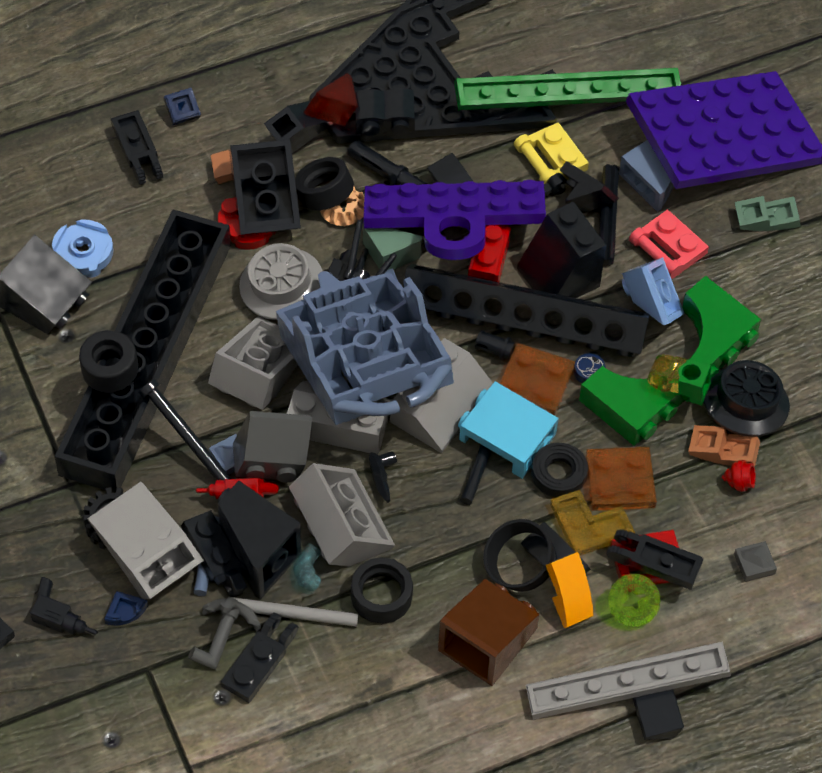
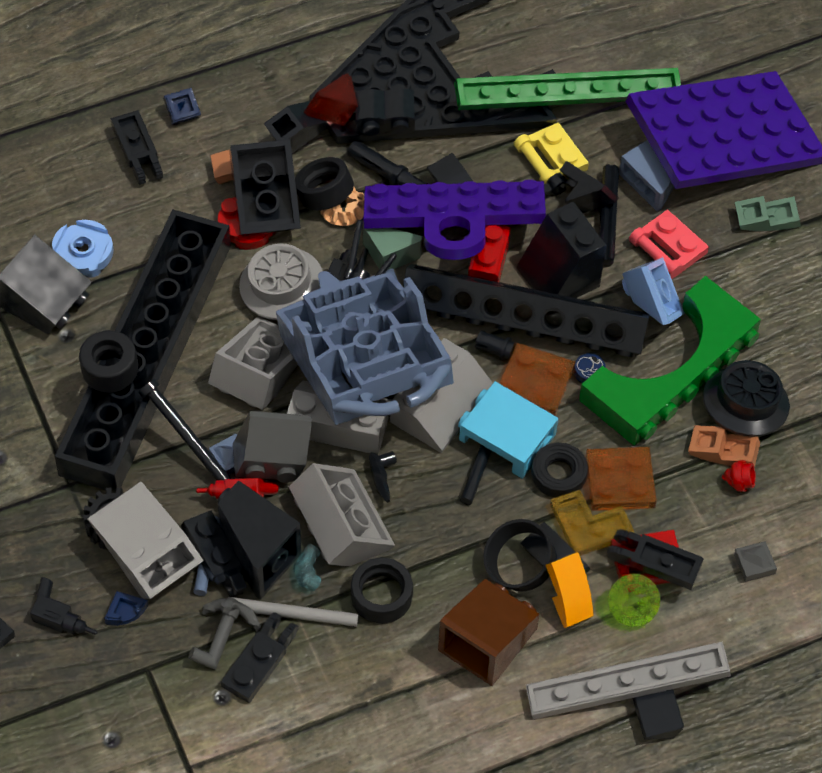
leg [647,354,711,406] -> none

